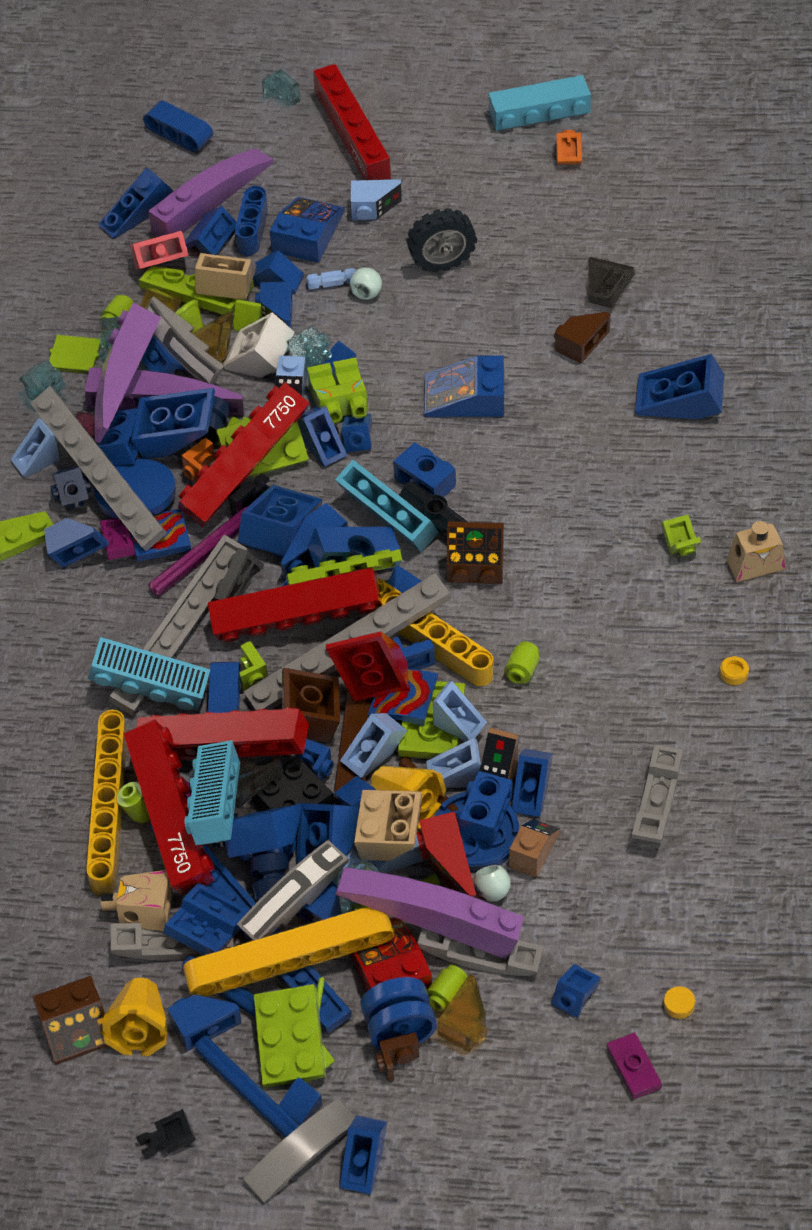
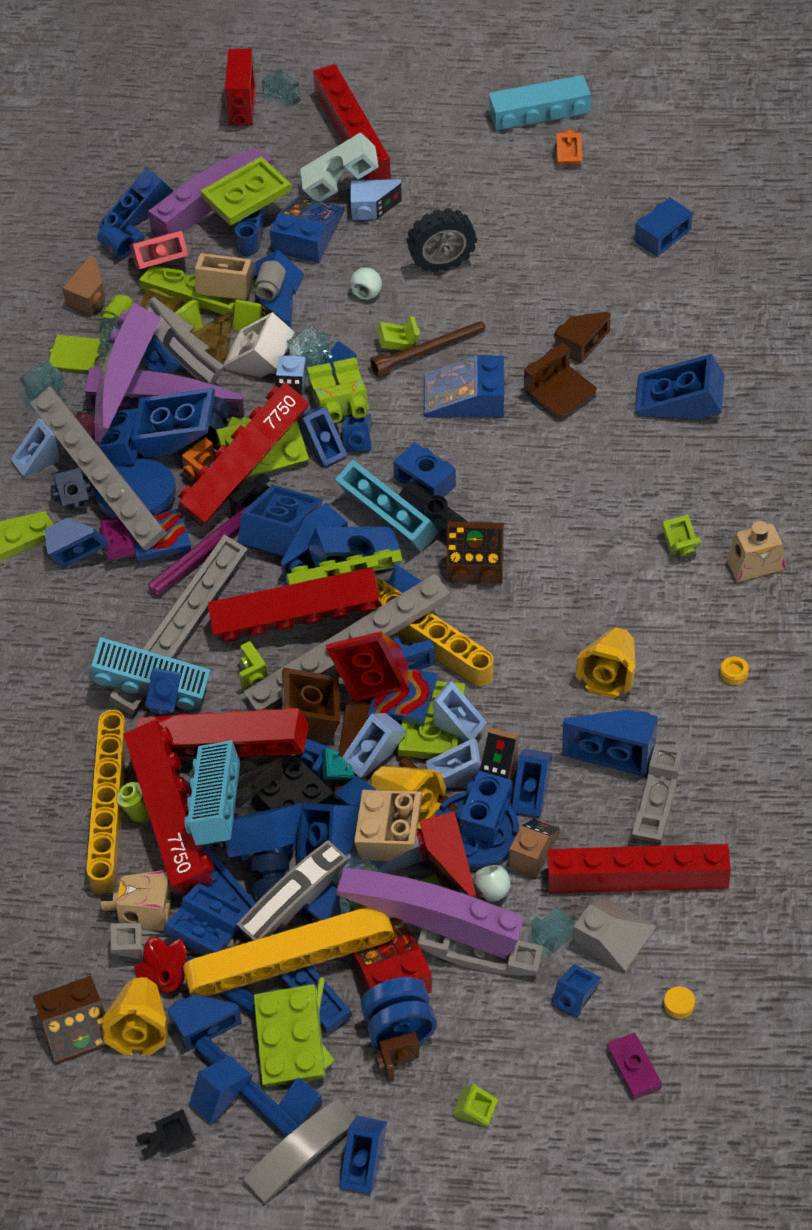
blue beam [143,101,213,152] -> none
blue panel [185,206,237,255] -> none
blue beam [208,661,241,713] -> none
dark grey wing [214,548,264,600] -> none
light blue axle [307,268,356,290] -> none
lime brick [427,965,469,1012] -> none
clear yellow slope [437,974,488,1053] -> none
lime brick [504,641,540,684] -> none
clear smoke wing [588,257,635,308] -> none
none -> medium nougat slope [62,255,105,316]
none -> blue piece [97,225,145,259]
none -> red plate [134,937,188,993]
none -> blue bracket [145,668,181,715]
none -> blue slope [189,1055,253,1125]
none -> lime plate [200,156,292,226]
none -> red window [225,48,256,125]
none -> light grey brick [254,261,286,300]
none -> light aqua arch [300,132,378,202]
none -> teal tile [322,748,354,780]
none -> reddish brown piece [370,321,485,377]
none -> lime bracket [376,316,420,351]
none -> lime slope [452,1084,499,1127]
none -> reddish brown bracket [524,343,597,418]
none -> clear light blue bracket [531,906,576,953]
none -> red brick [547,844,731,893]
none -> blue slope [562,709,658,777]
none -> light grey slope [573,898,656,973]
none -> yellow cone [575,627,636,699]
none -> blue brick [635,197,692,257]

